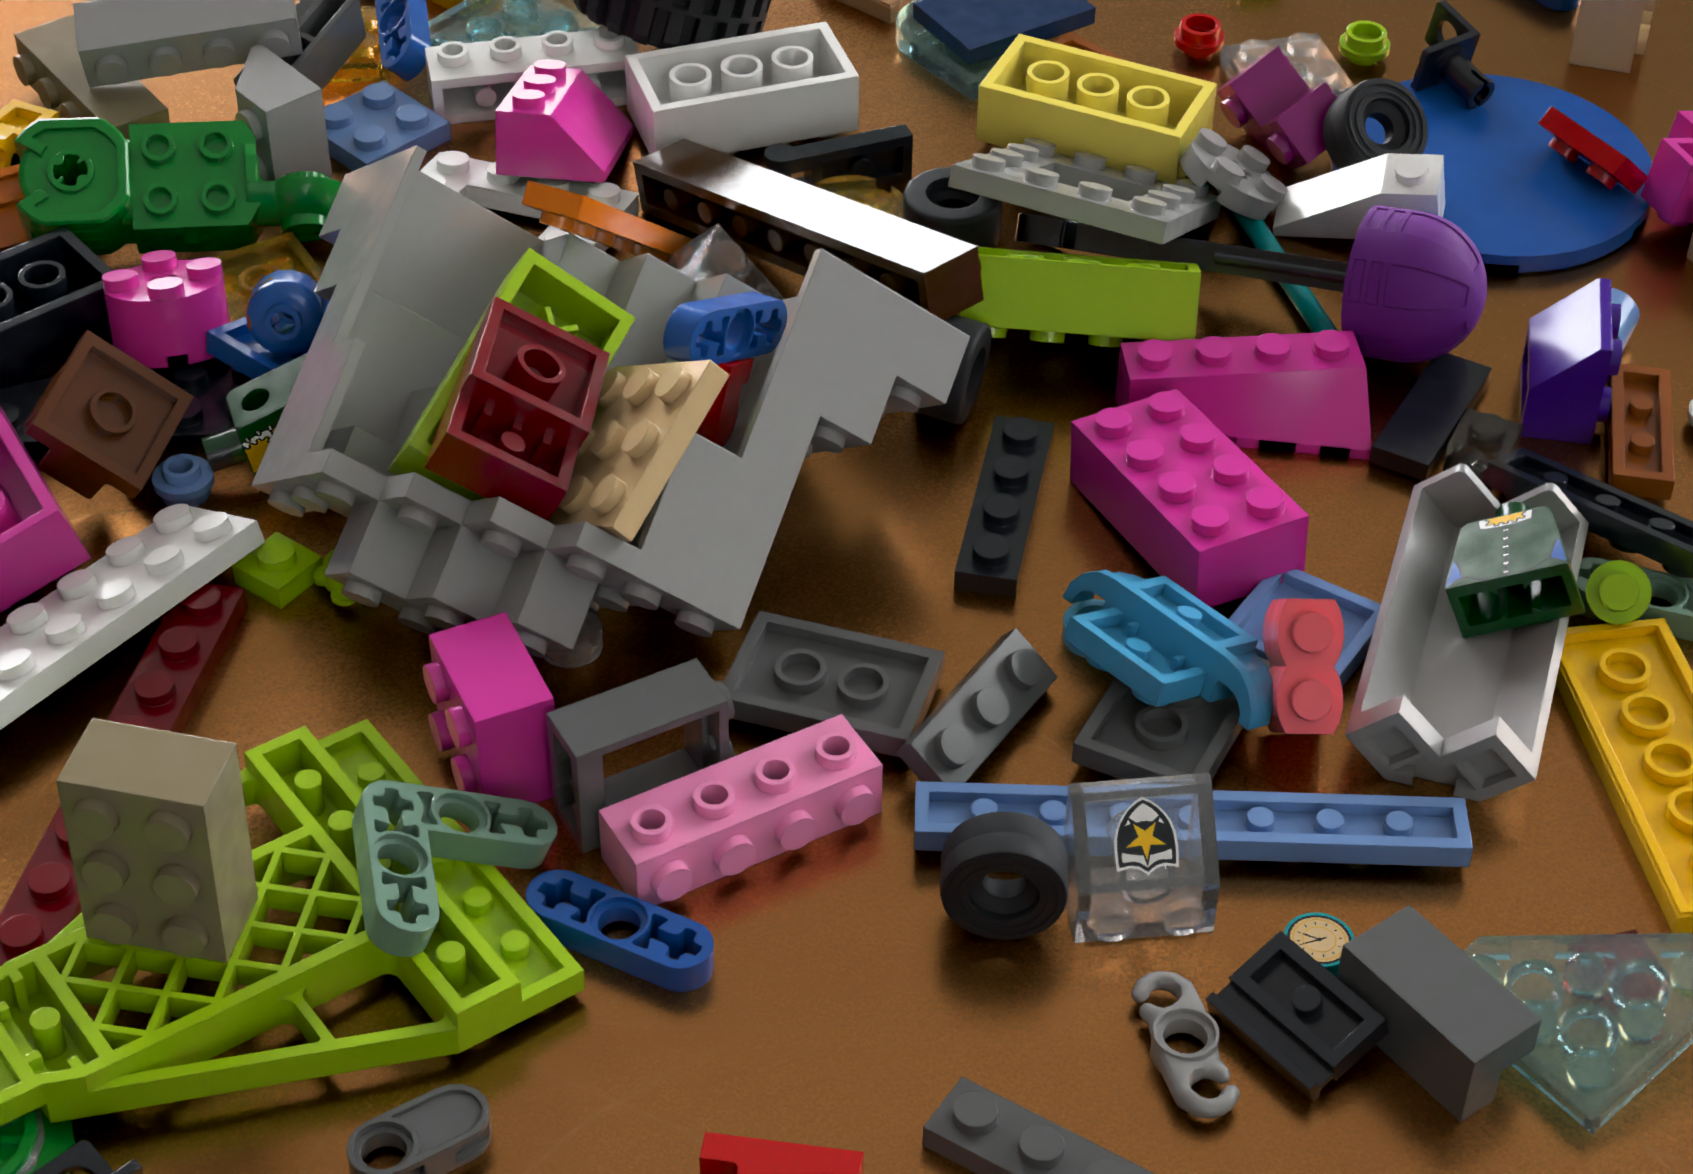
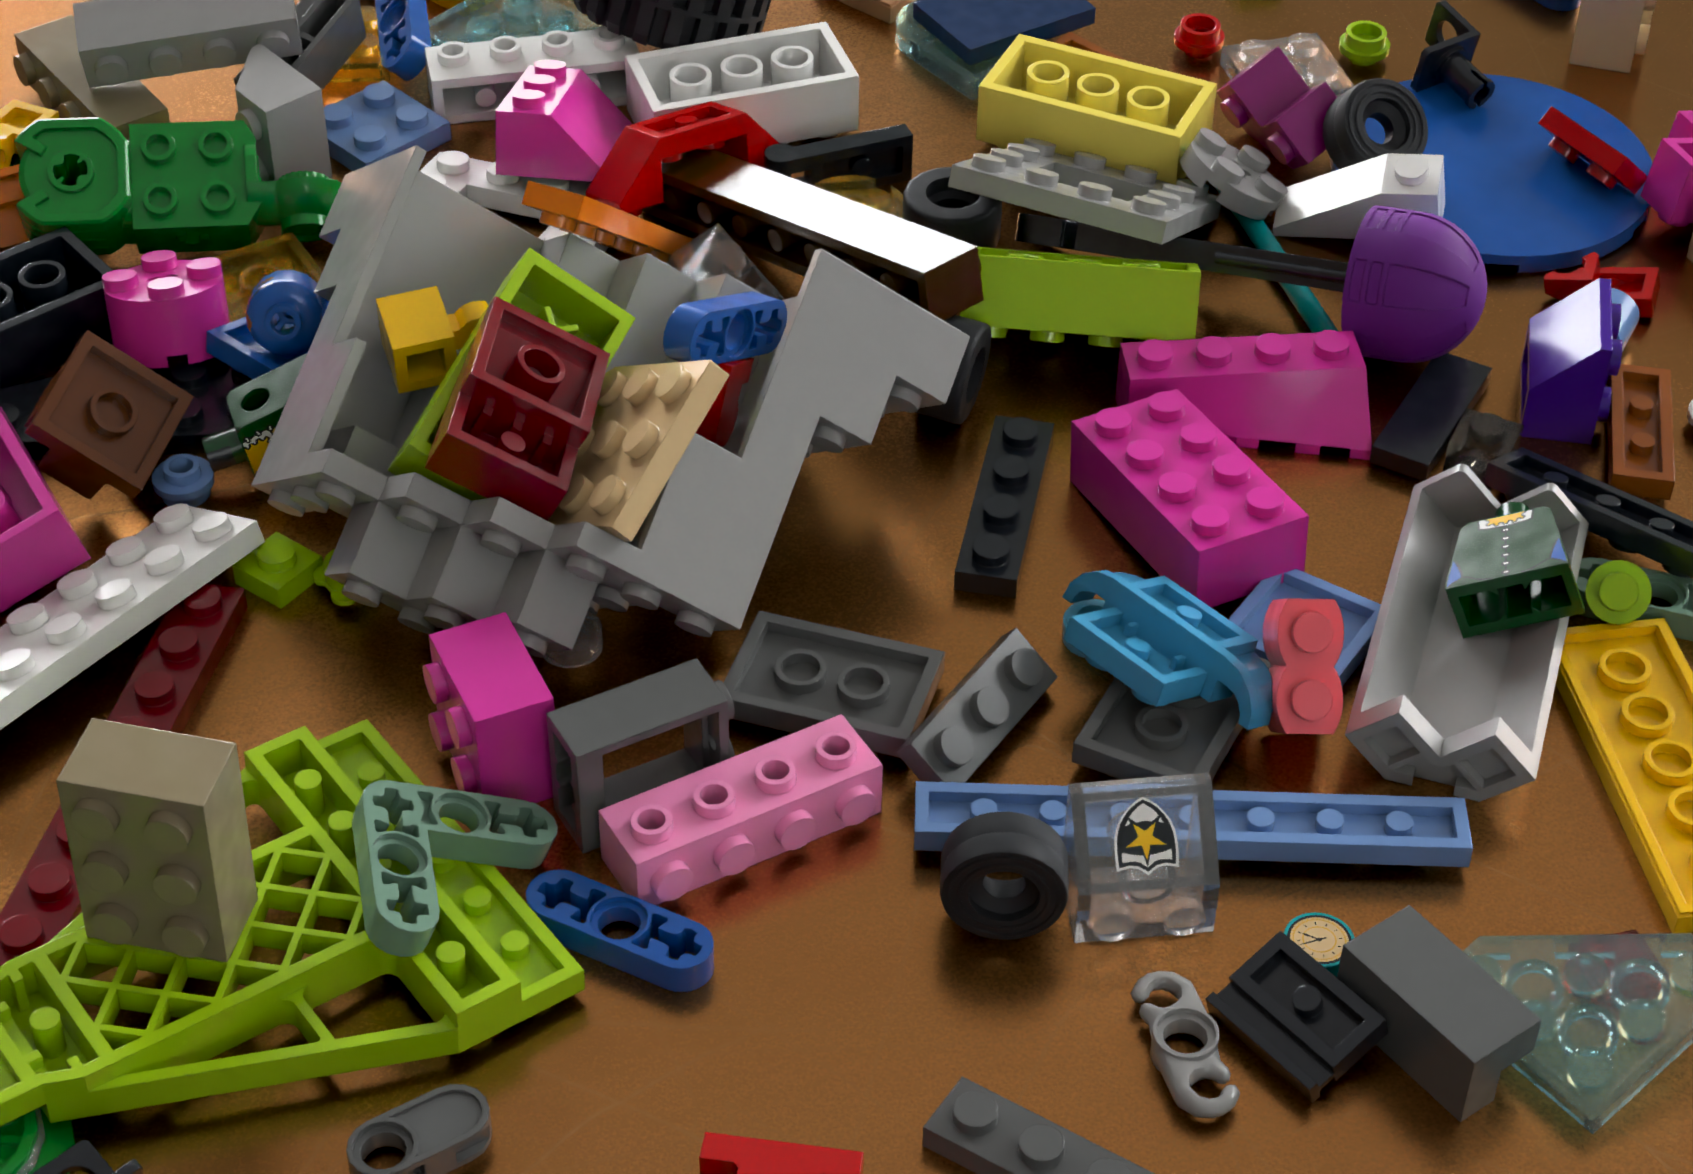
none -> yellow brick [376,286,488,394]
none -> red slope [585,101,780,217]
none -> red slope [1544,252,1660,318]

